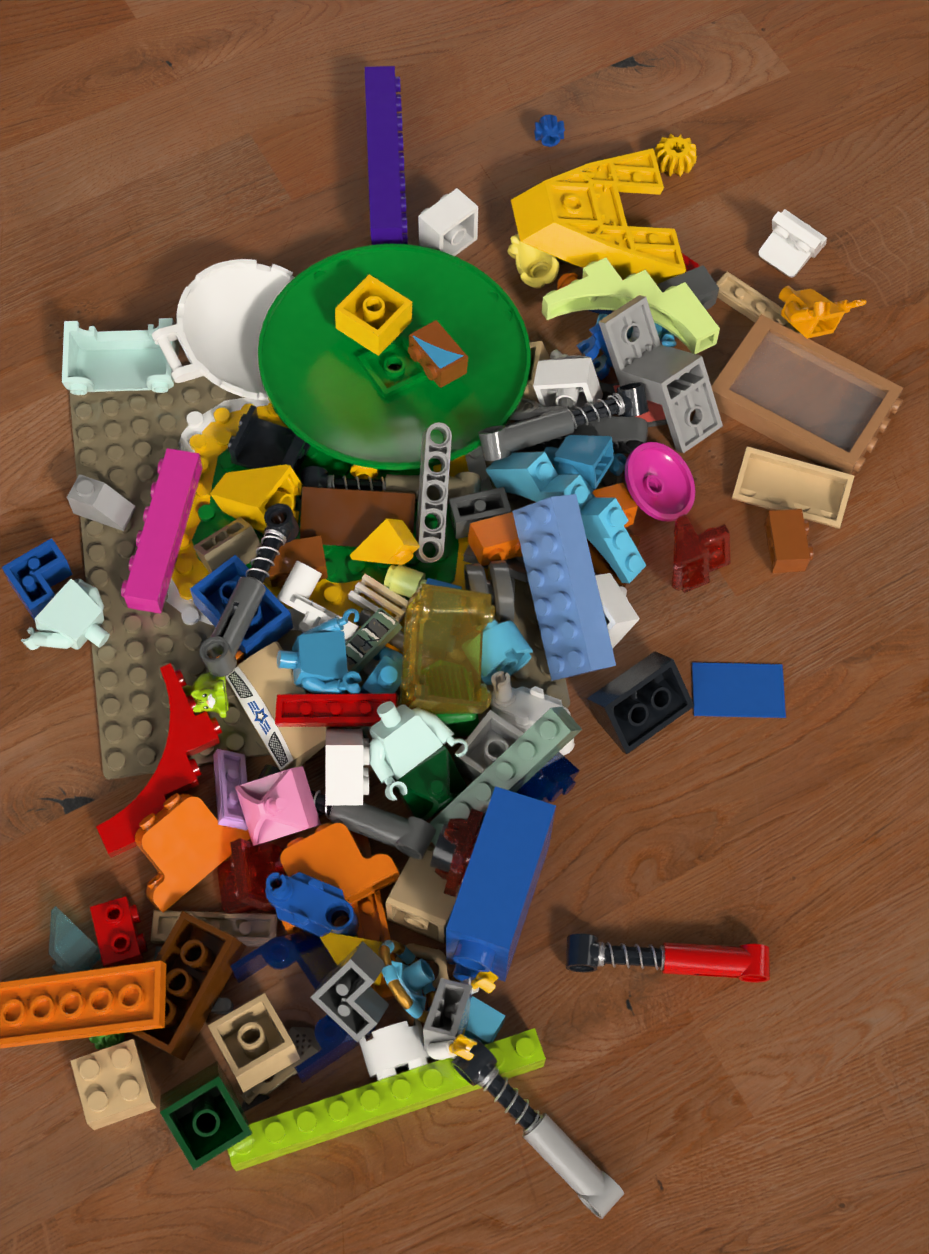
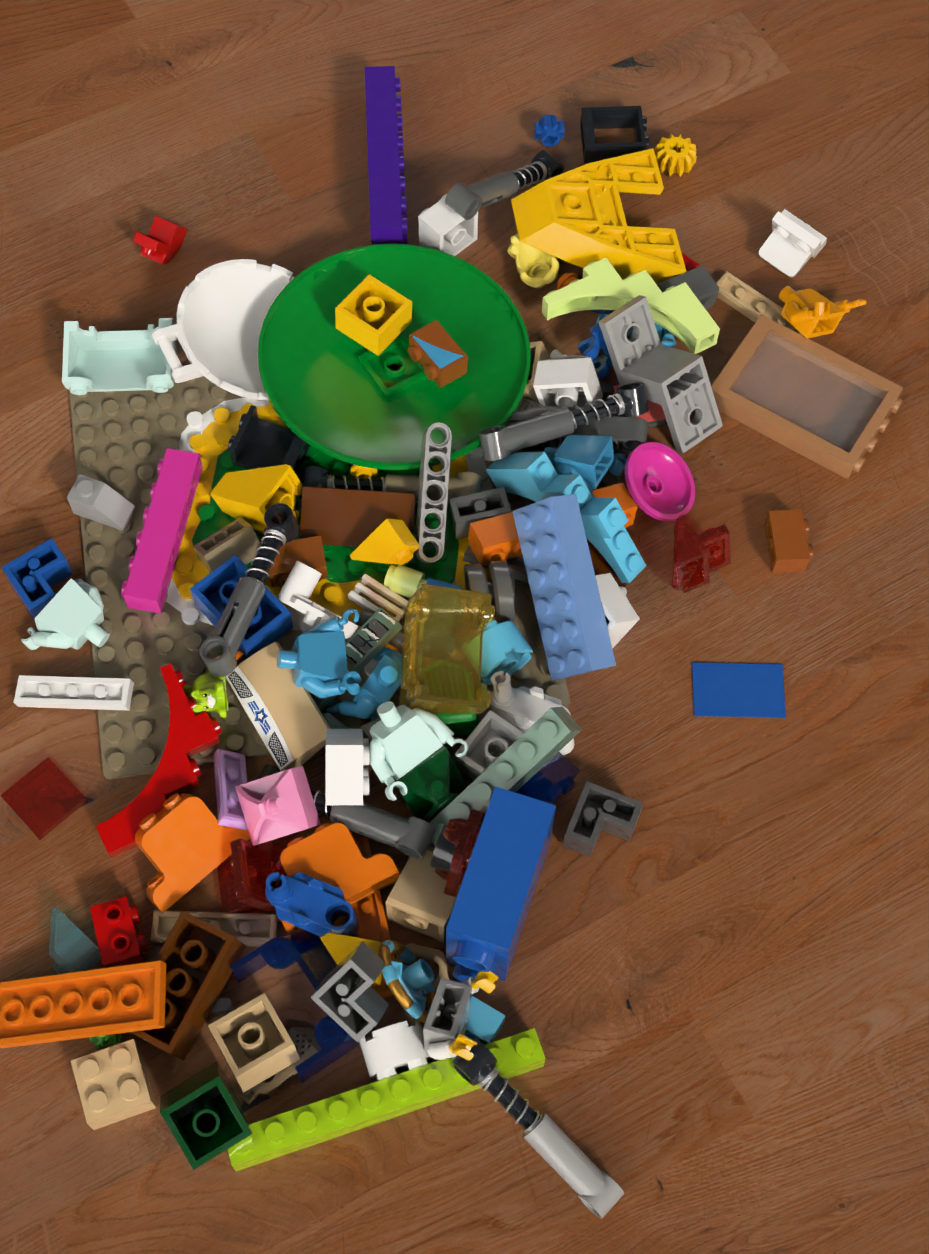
red plate [275,694,398,727] -> none
piece [566,934,770,983] -> none
black slope [587,651,694,754] -> none
tan slope [732,446,854,529] -> none
none -> clear red tile [0,757,87,840]
none -> white plate [13,675,134,711]
none -> red brick [133,216,188,265]
none -> dark grey piece [445,150,564,220]
none -> flat silver brick [563,781,643,857]
none -> black window [580,106,650,164]

